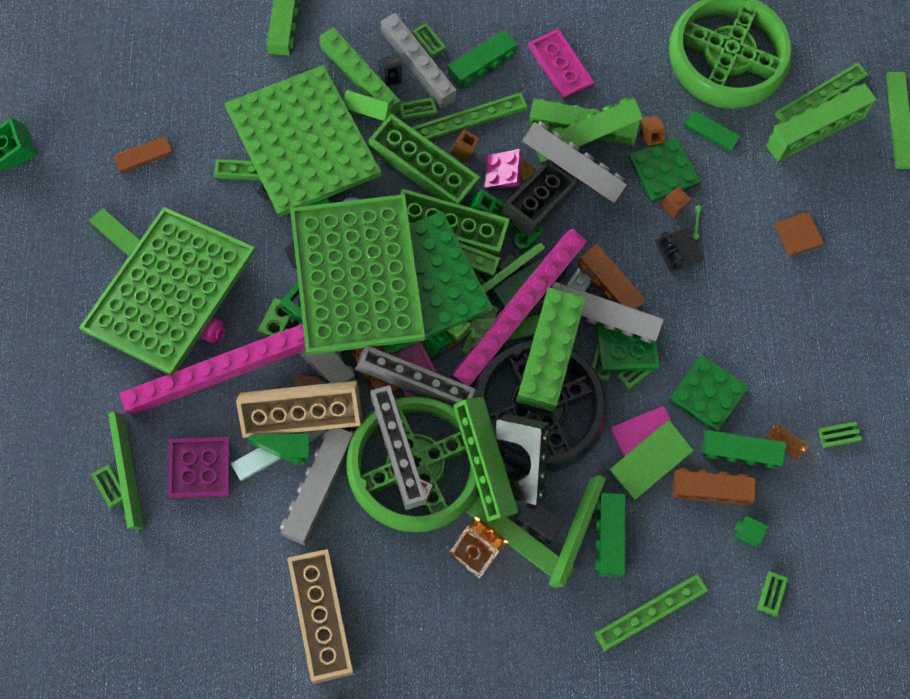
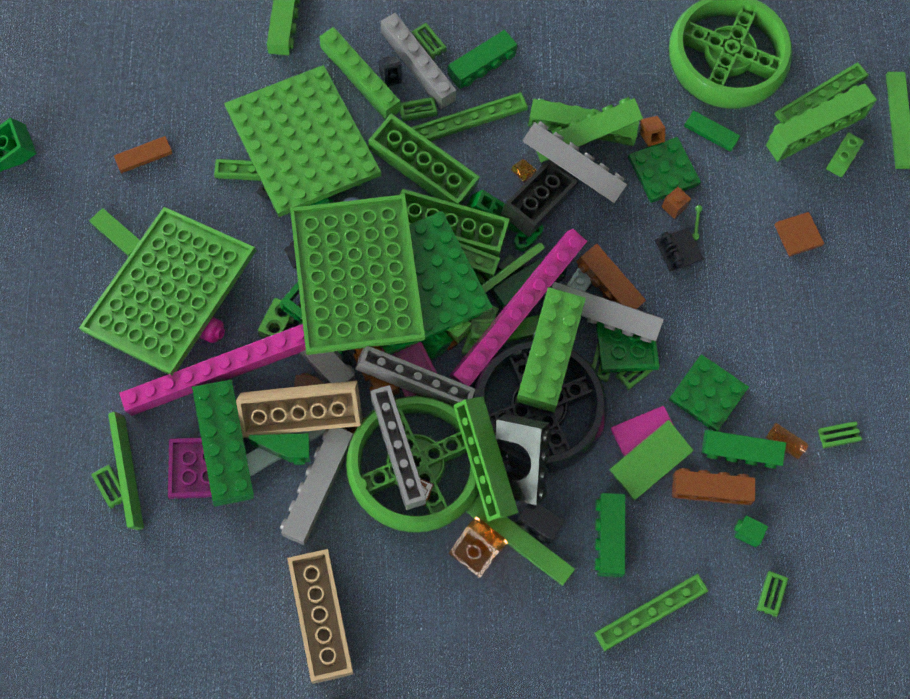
bright green tile [344,90,392,121] -> none
dark orange brick [450,129,479,162] -> none
plate [484,149,523,191] -> none
dark pink tile [528,29,595,100] -> none
bright green tile [549,475,606,588] -> none
none -> green brick [192,380,254,507]
none -> bright green brick [826,132,864,178]

